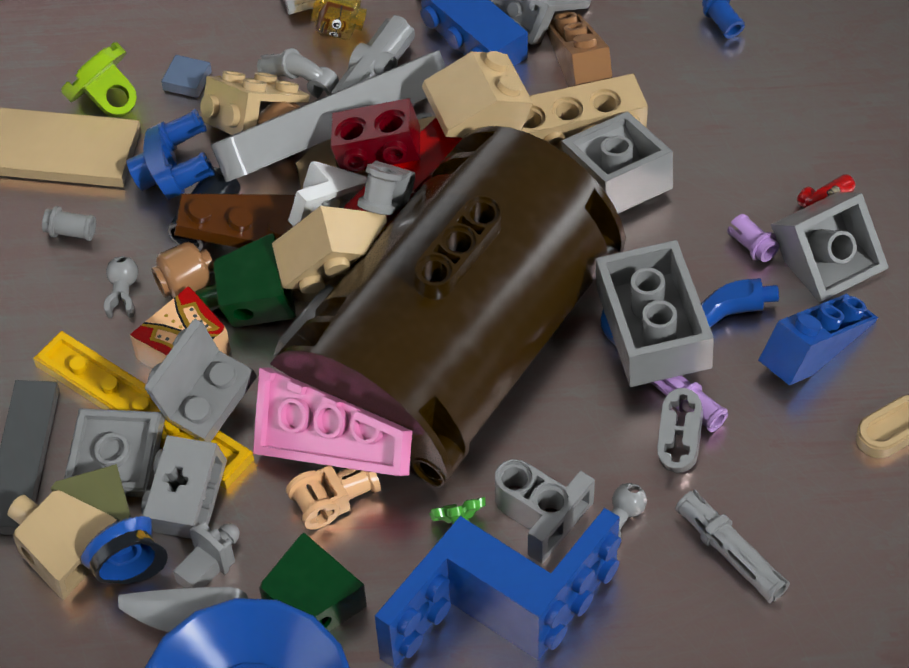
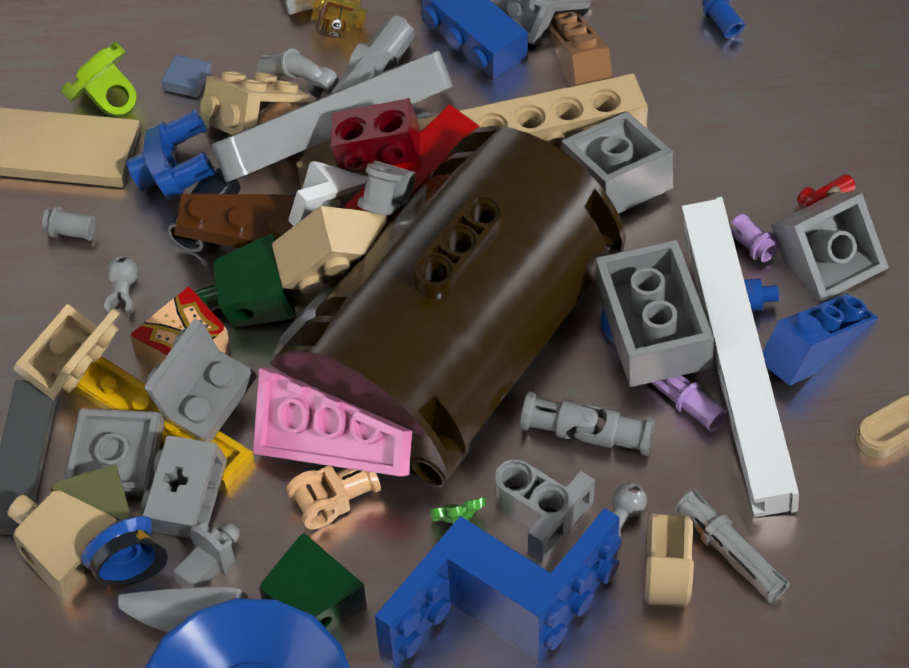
medium nougat head [151,242,214,299] -> none
tan slope [422,51,533,138] -> none
light grey beam [657,388,703,473] -> none
none -> tan bracket [13,304,120,400]
none -> light grey piece [520,392,655,456]
none -> tan animal [644,513,694,608]
none -> white tile [682,196,799,518]

